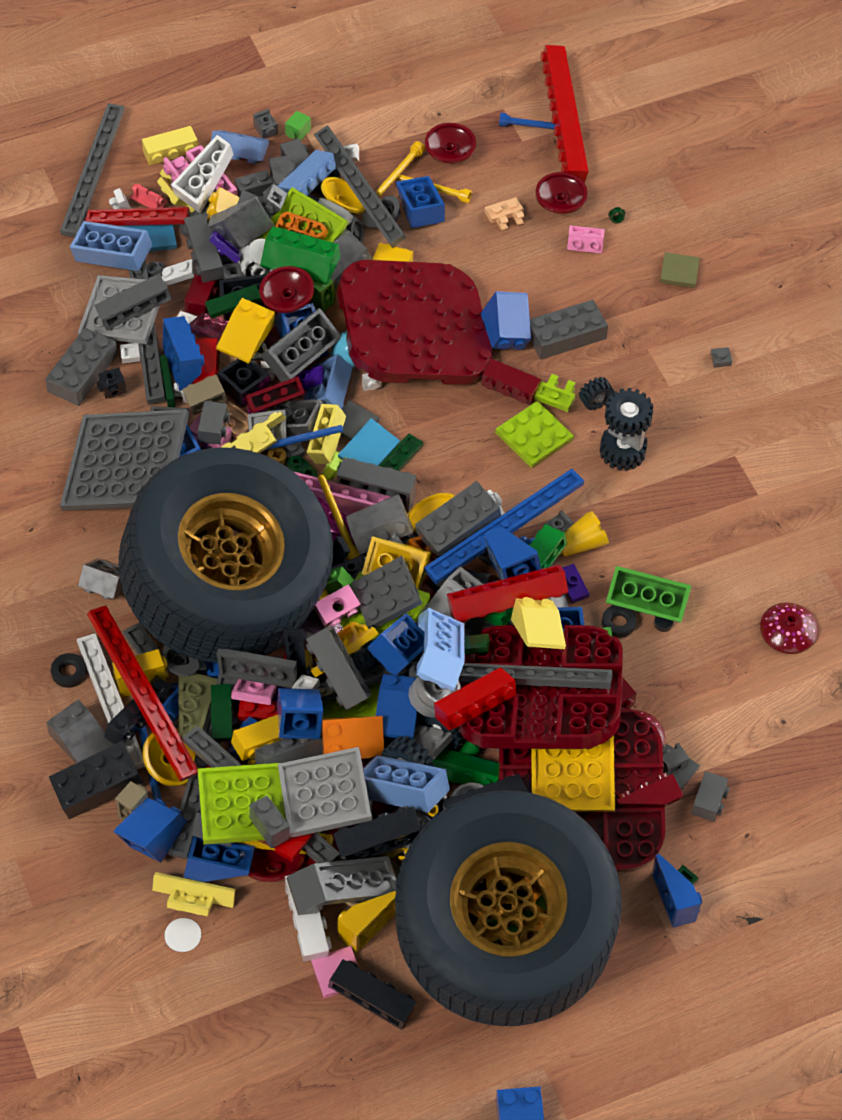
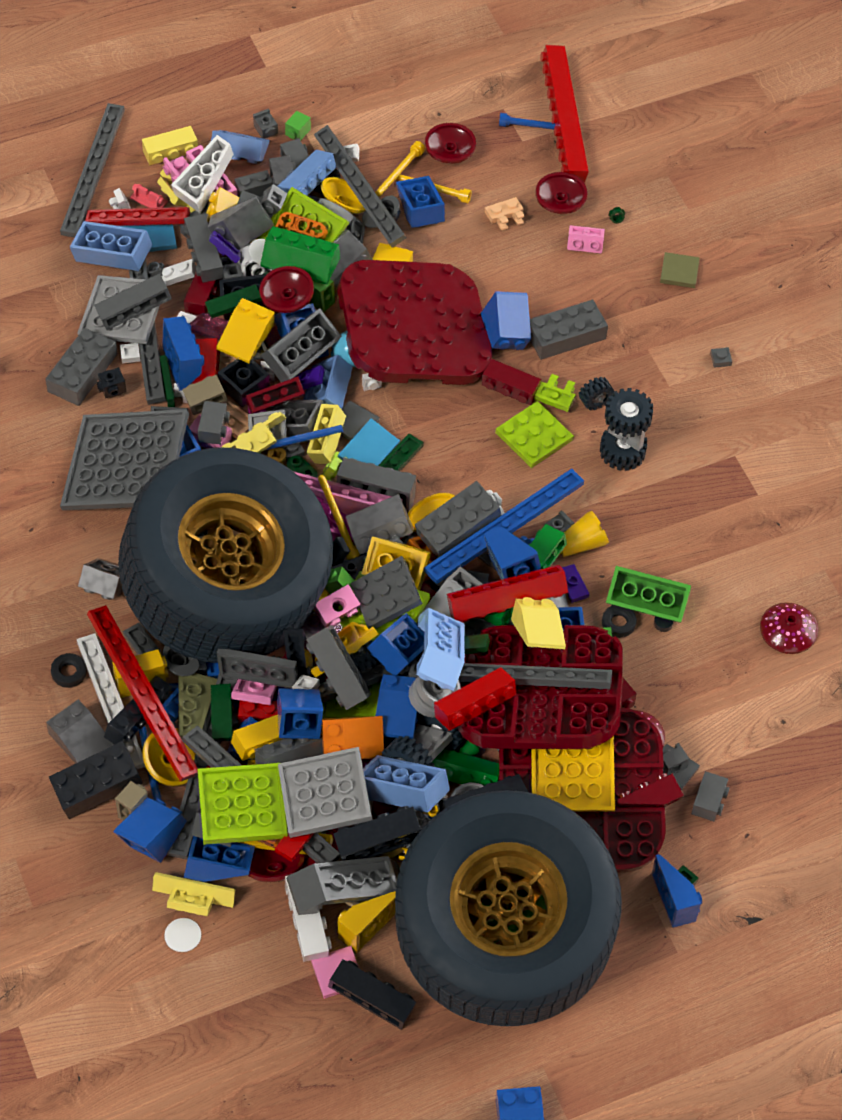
dark grey brick [249,795,290,849] -> none

